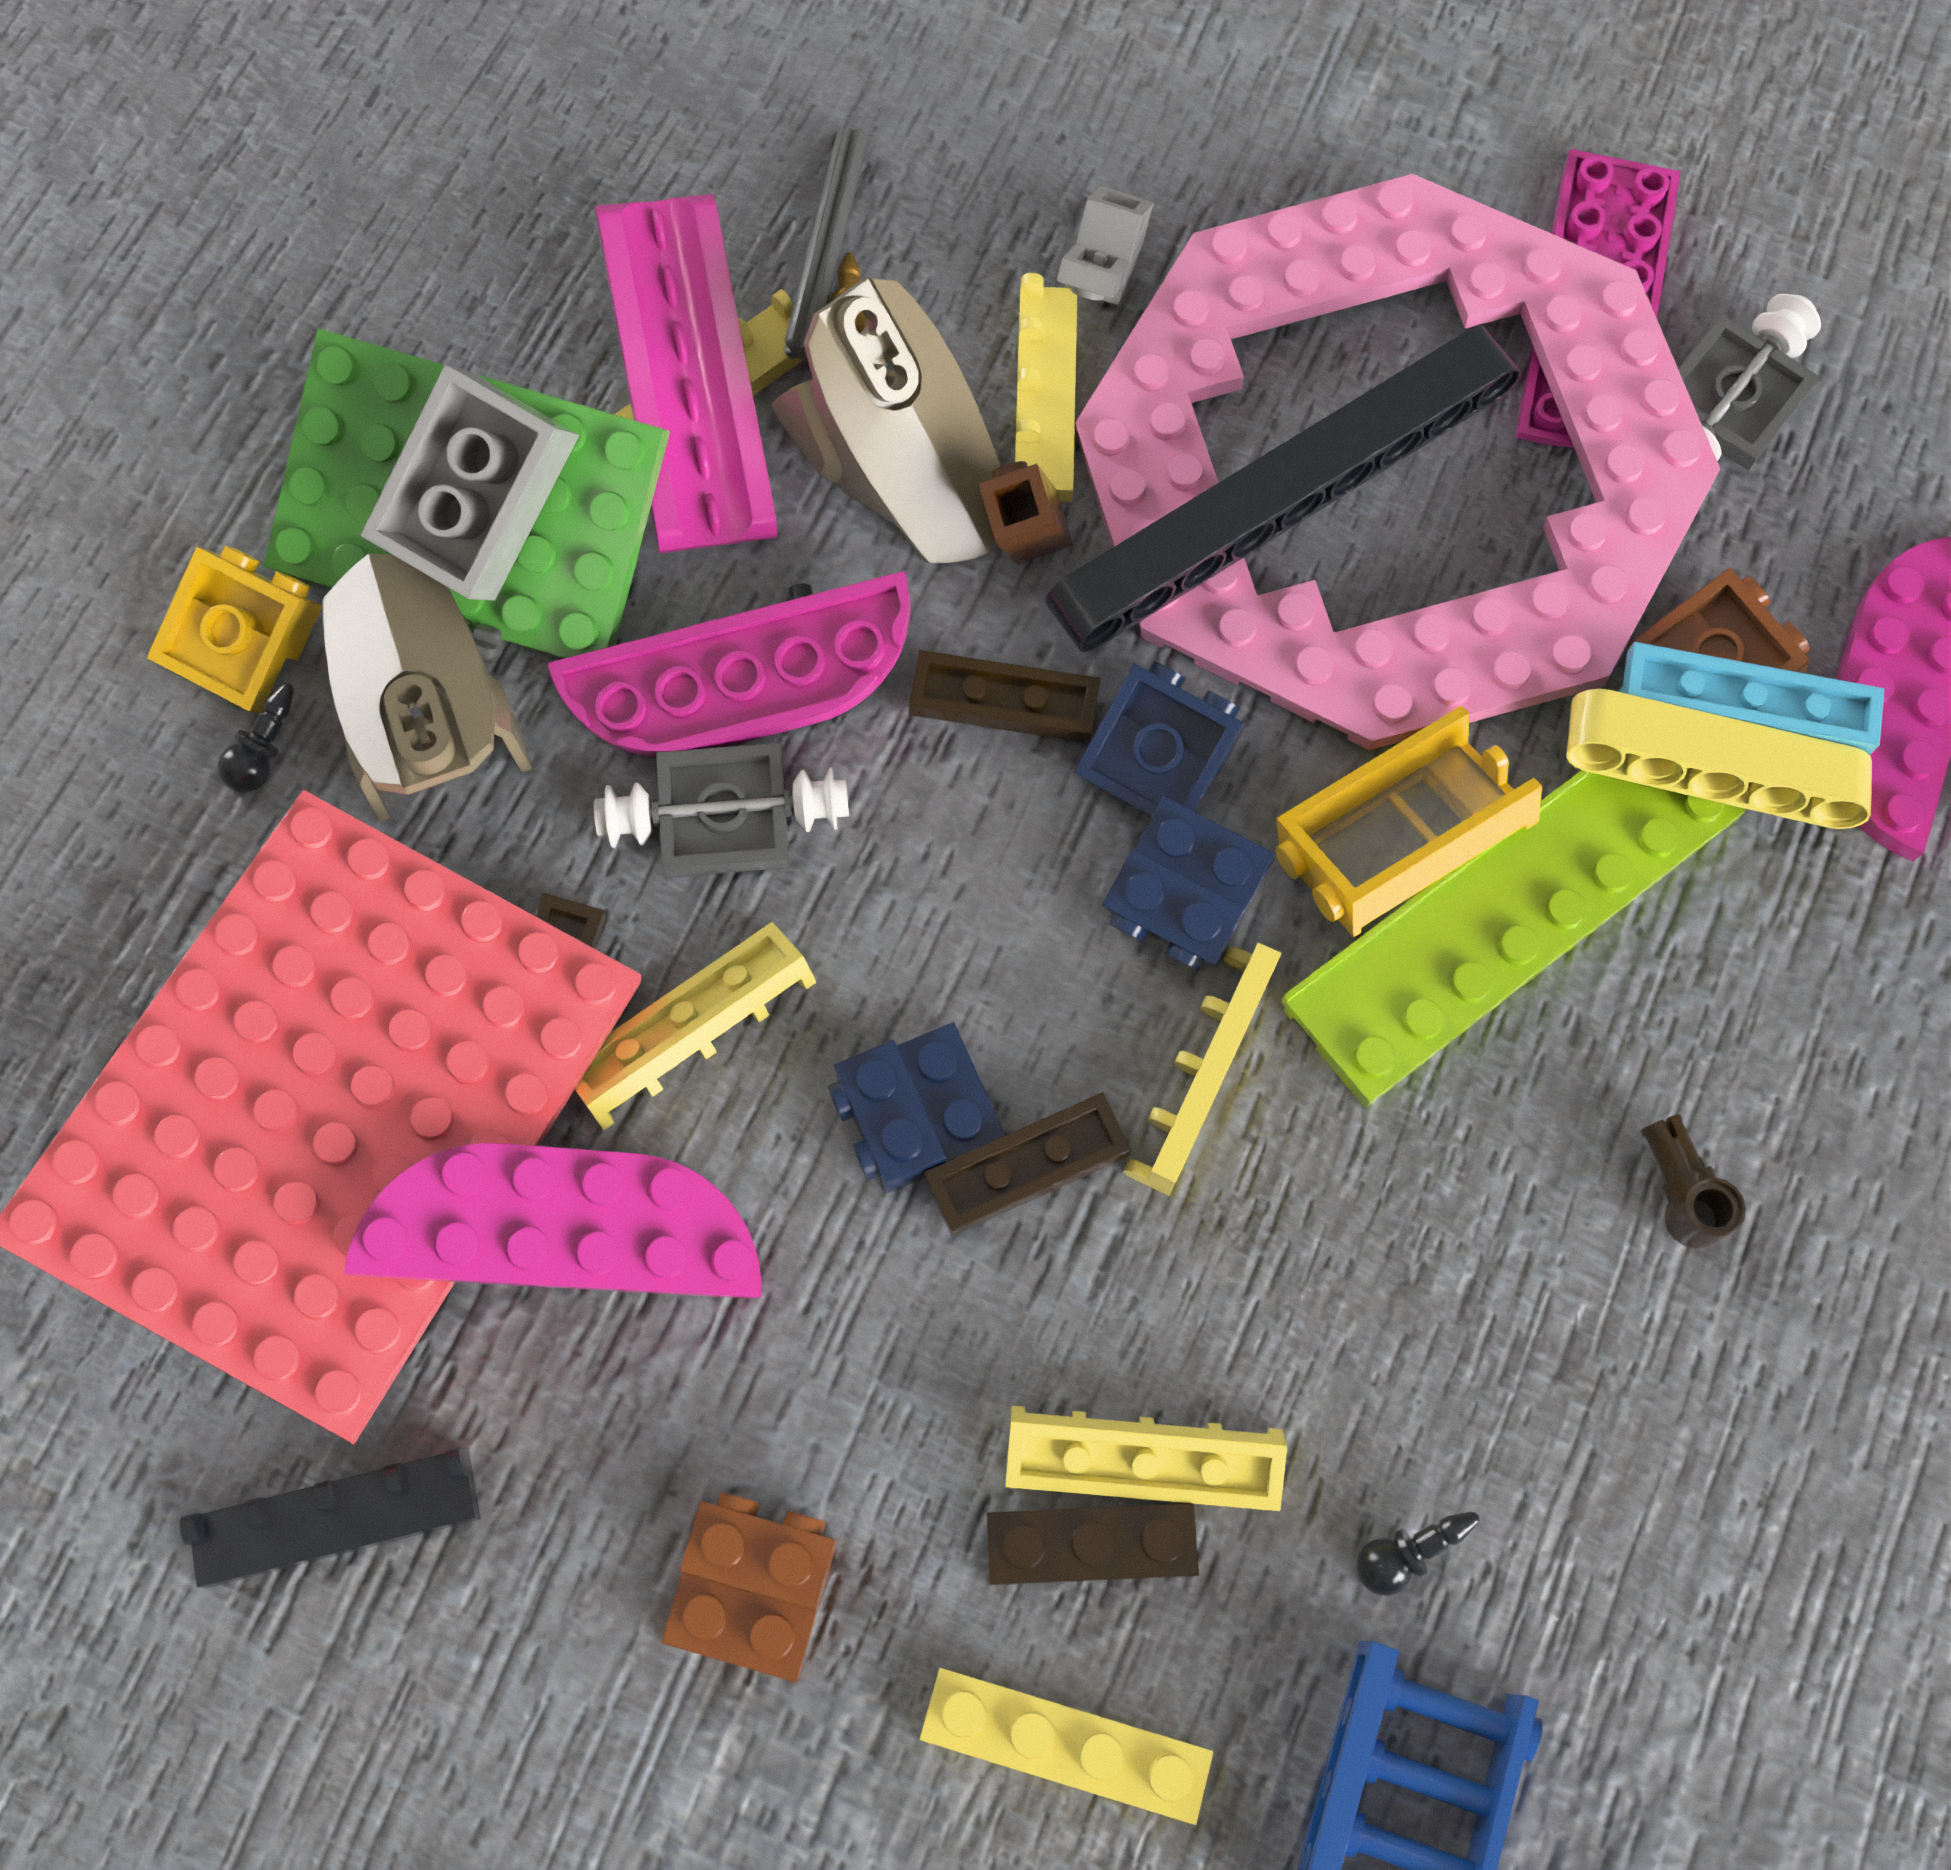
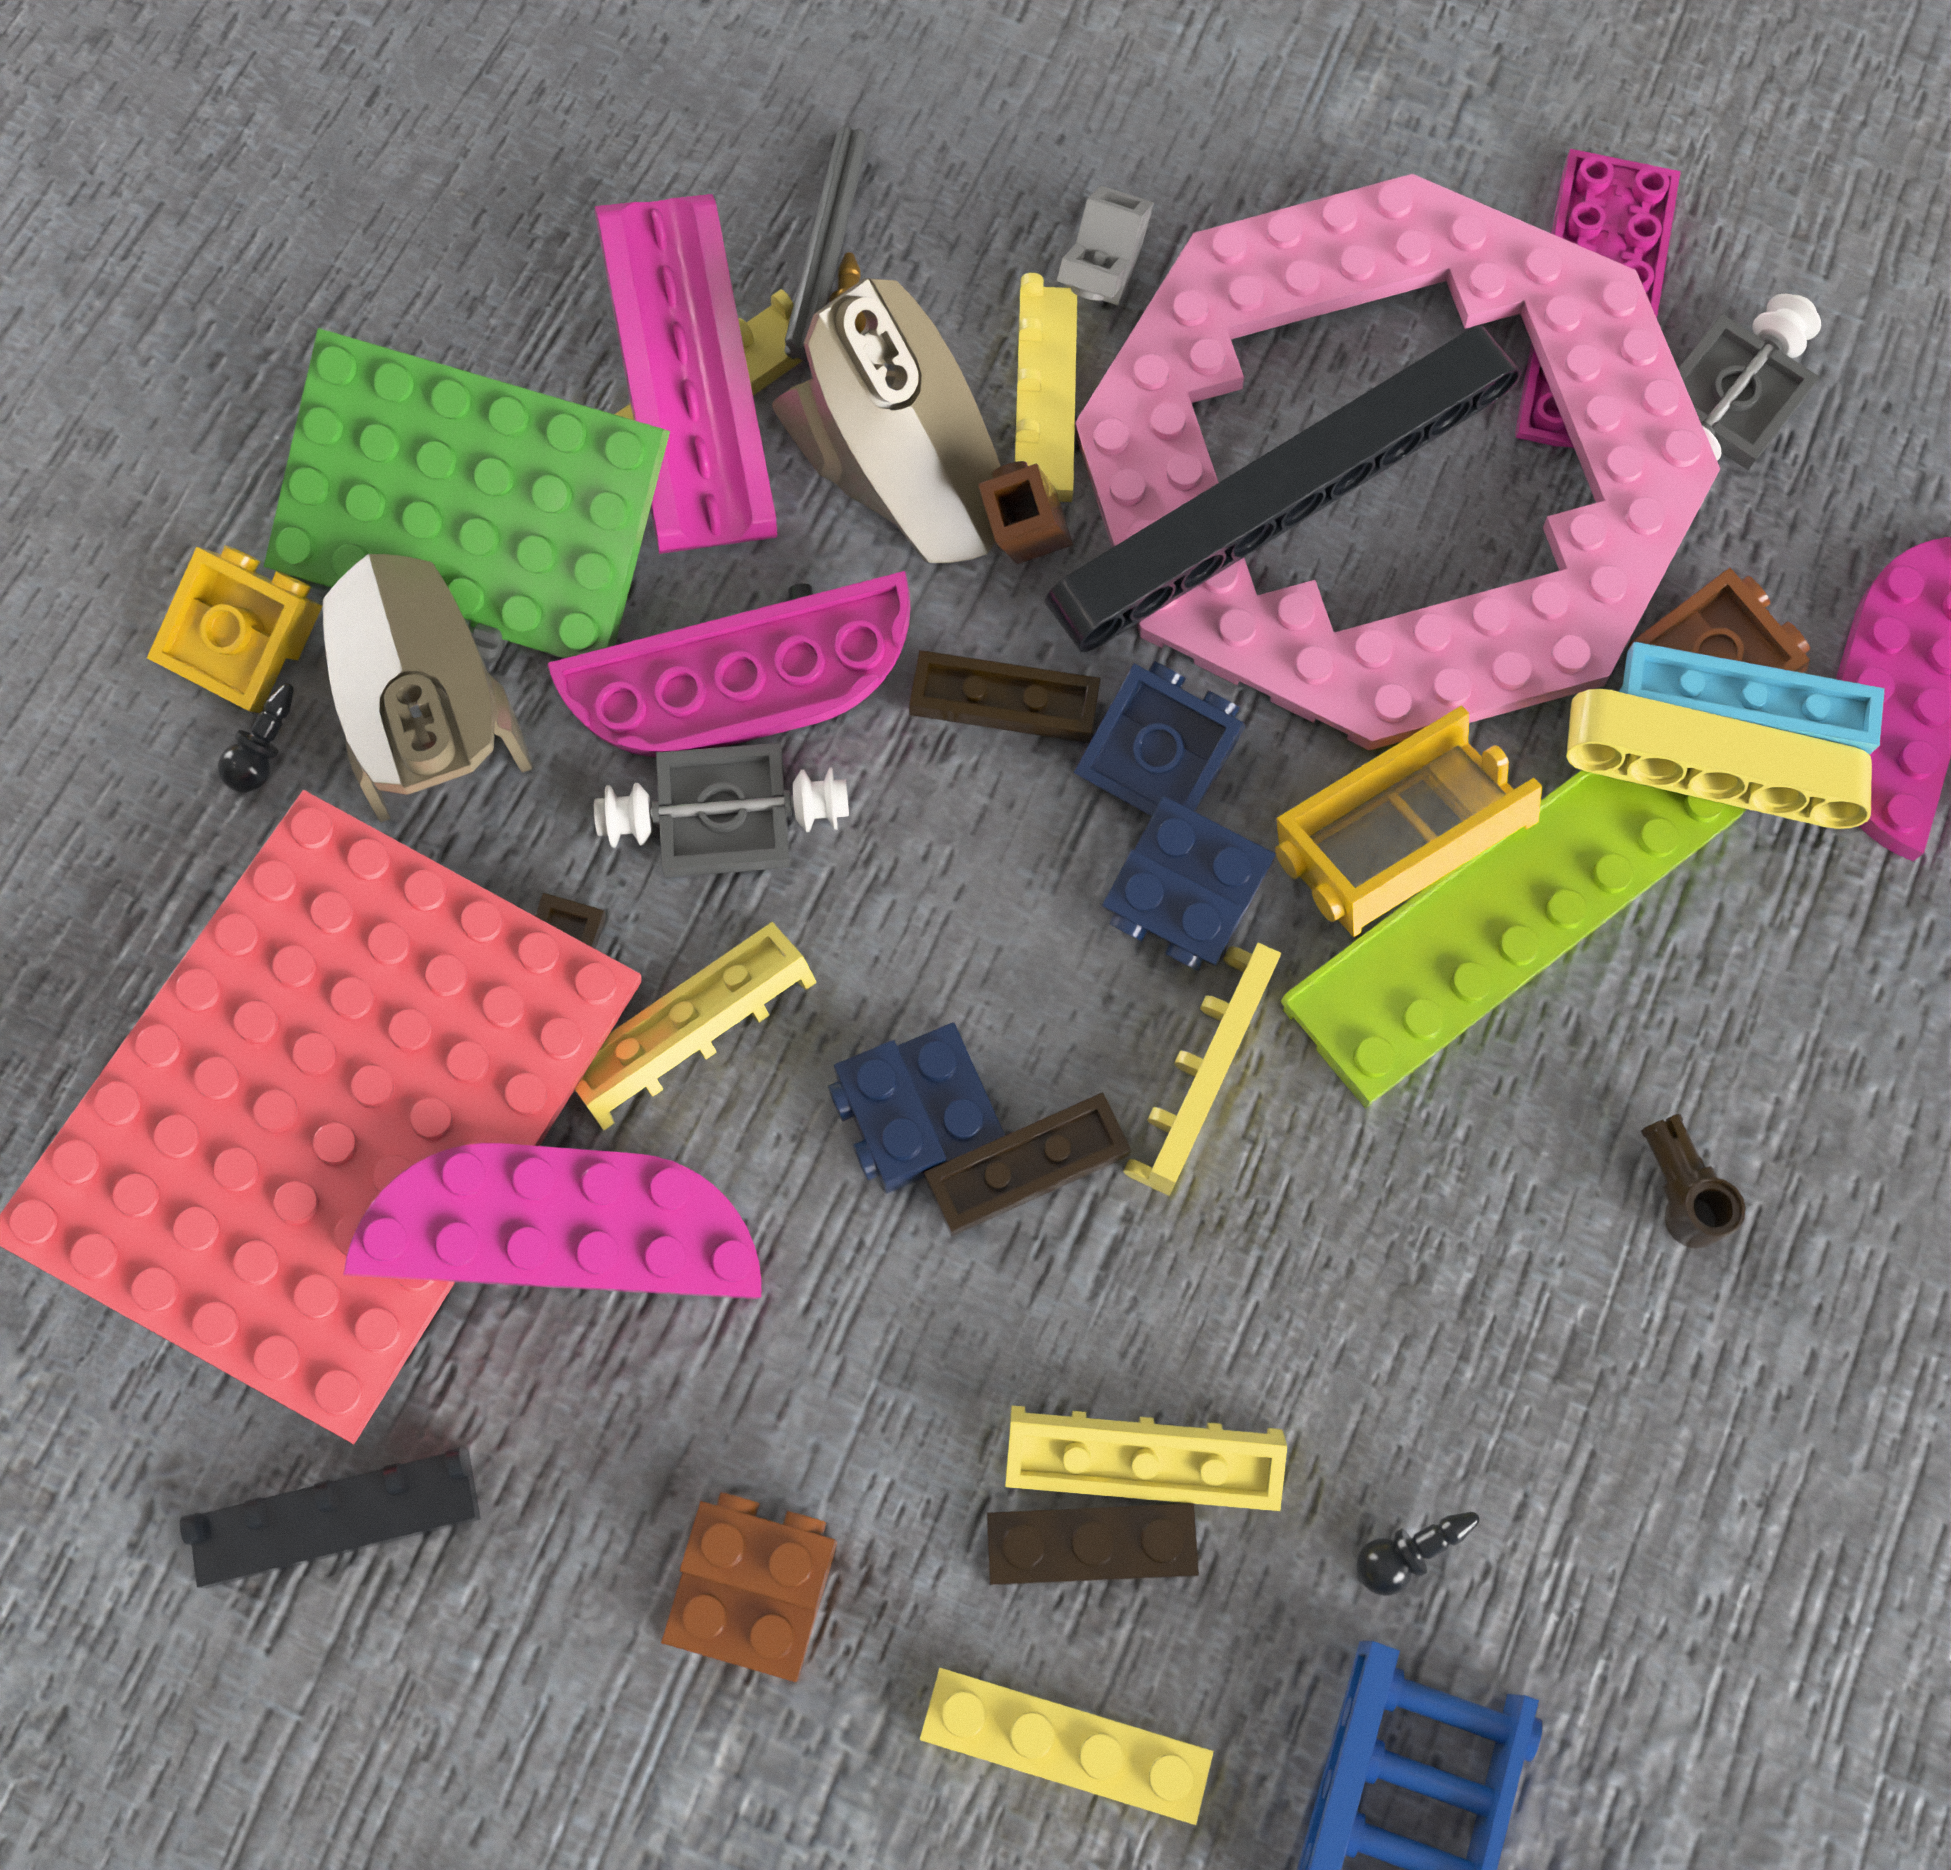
light grey brick [360,364,579,600] -> none

